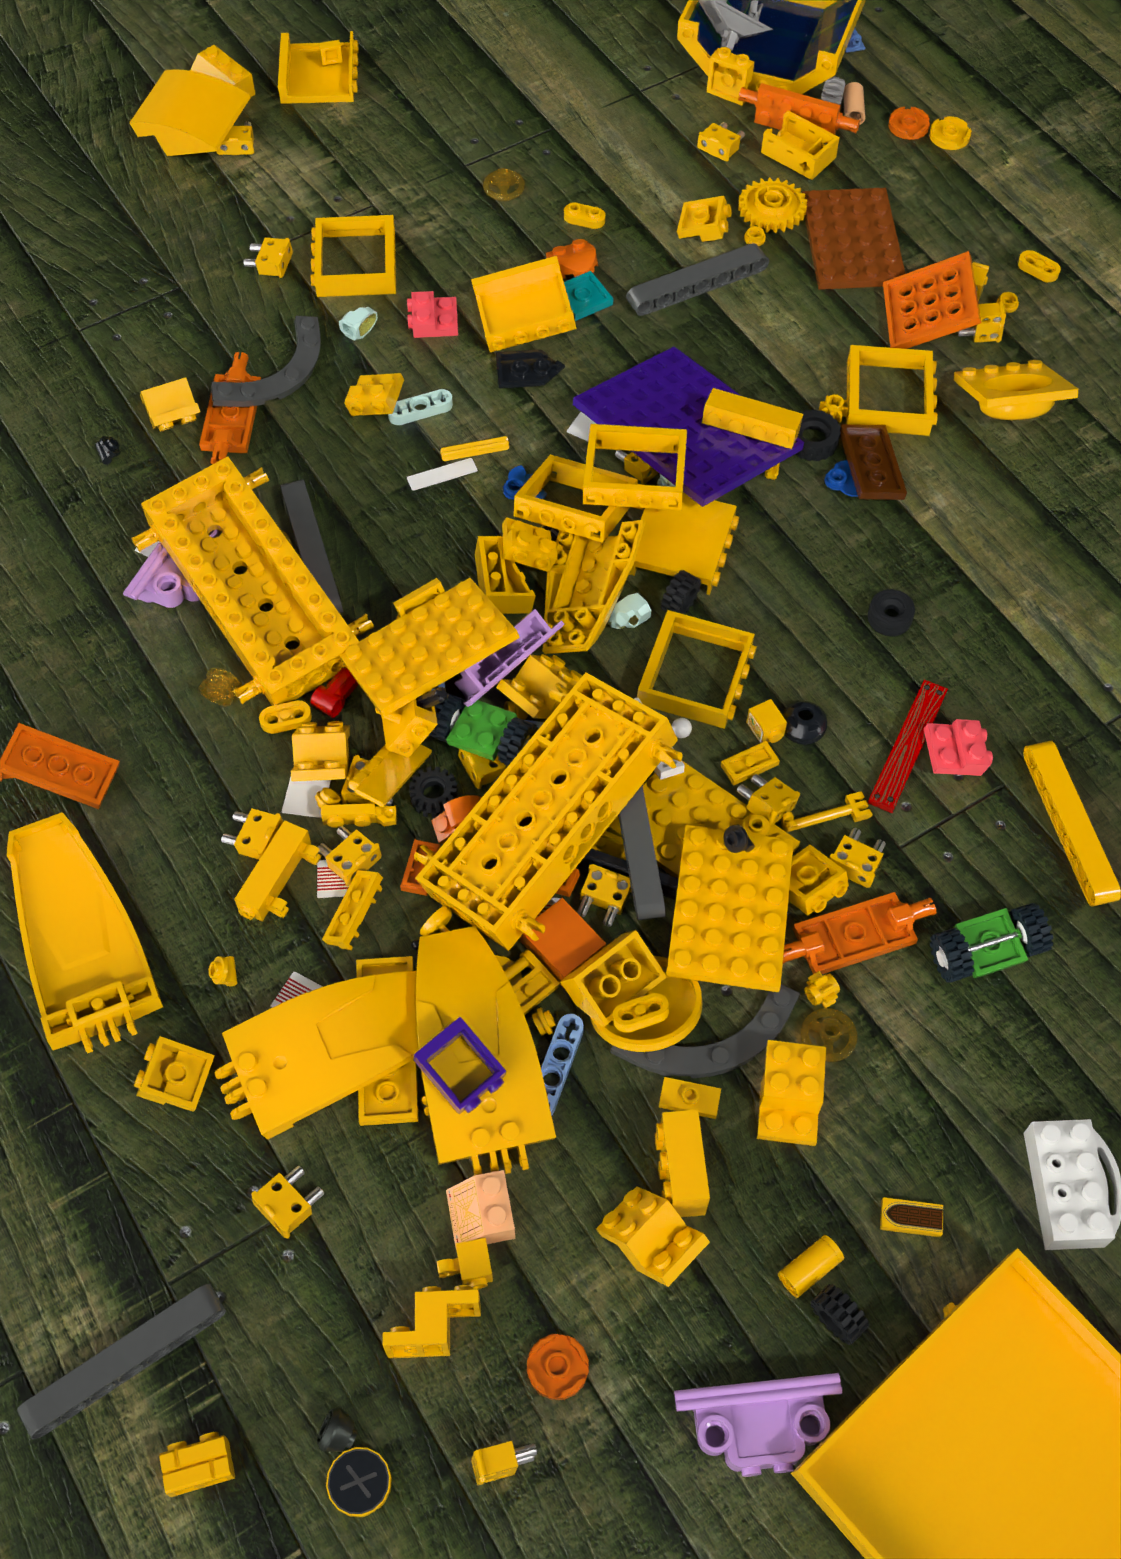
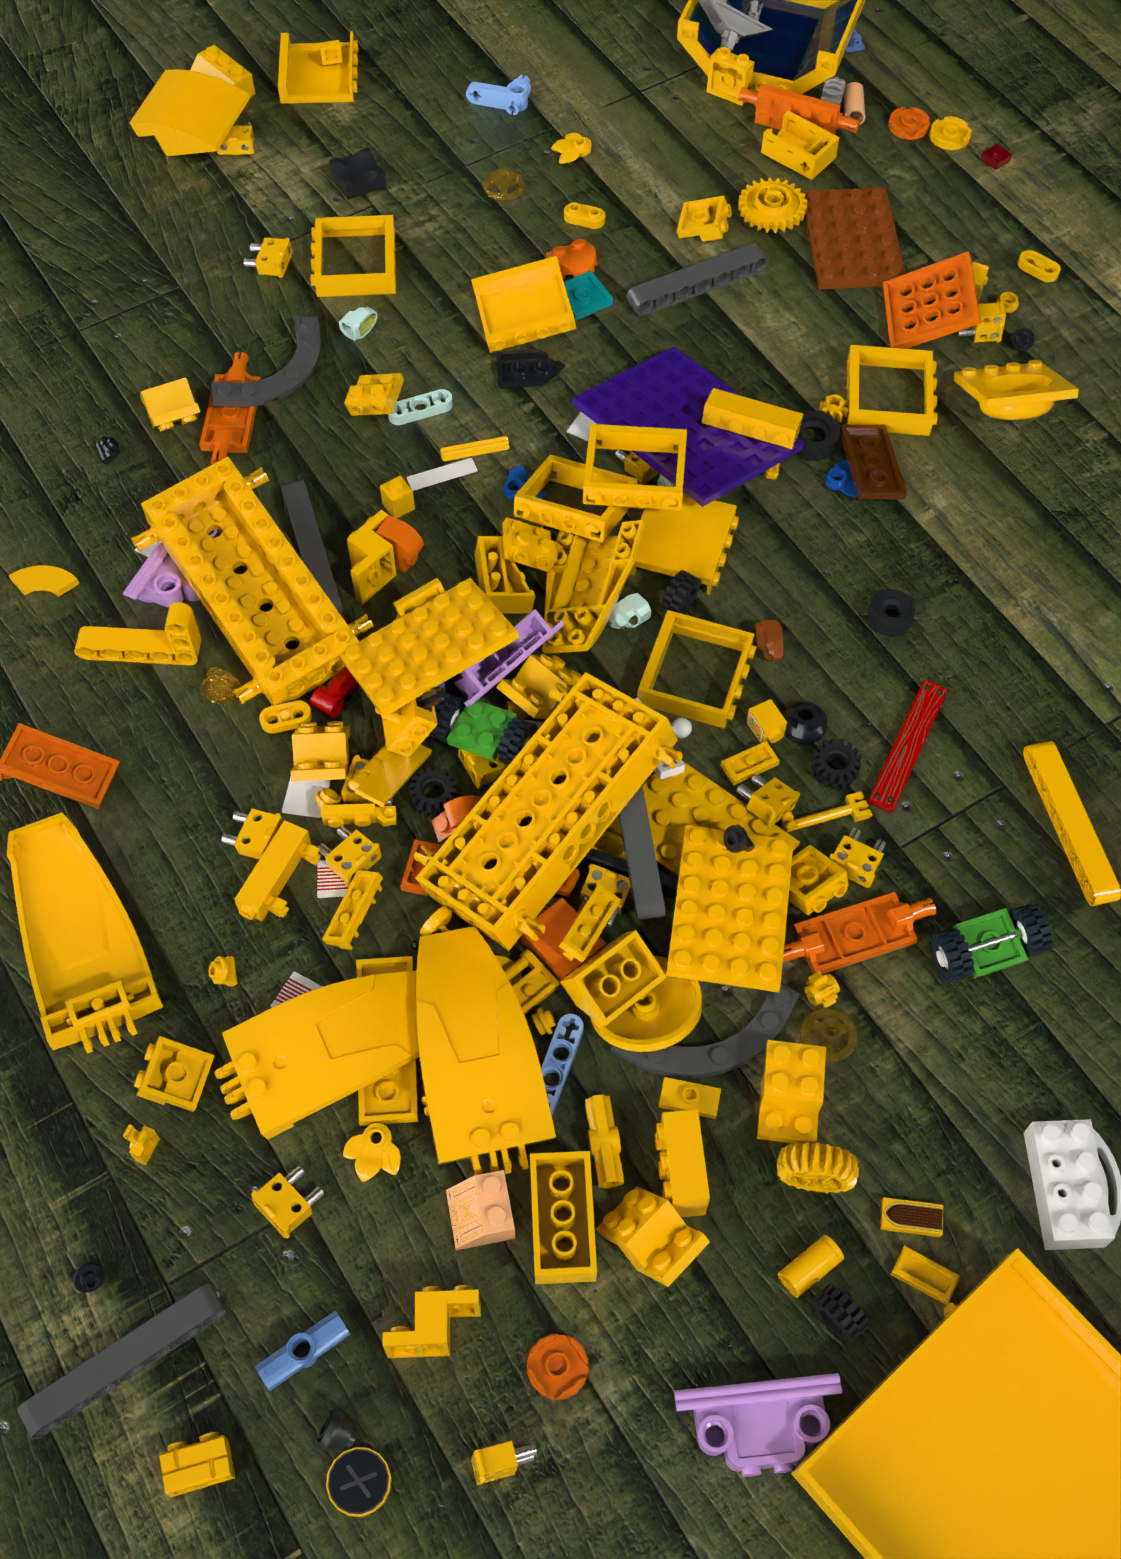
coral plate [407,291,458,338] -> none
dark purple window [413,1017,506,1114] -> none
yellow brick [436,1238,493,1290] -> none
yellow plate [612,993,670,1032] -> none
yellow piece [697,122,745,161] -> none
yellow plate [743,814,770,836] -> none
yellow plate [744,226,766,246] -> none
coral plate [924,719,993,776] -> none
none -> yellow tile [9,565,79,597]
none -> black plate [70,1257,105,1293]
none -> yellow beam [74,602,202,665]
none -> yellow plate [123,1124,160,1165]
none -> medium blue piece [254,1311,350,1391]
none -> black brick [329,147,386,200]
none -> yellow plate [343,1123,401,1182]
none -> yellow bracket [347,509,397,605]
none -> orange brick [376,515,424,573]
none -> yellow brick [380,475,415,518]
none -> light blue piece [466,75,531,115]
none -> yellow brick [530,1151,597,1284]
none -> yellow plate [551,133,592,164]
none -> yellow plate [559,884,621,962]
none -> yellow piece [585,1094,624,1189]
none -> dark orange rock [754,620,783,661]
none -> yellow gear [777,1142,859,1194]
none -> black tyre [811,738,861,790]
none -> yellow tile [890,1245,960,1305]
none -> dark red plate [981,144,1012,170]
none -> black plate [1008,328,1035,351]

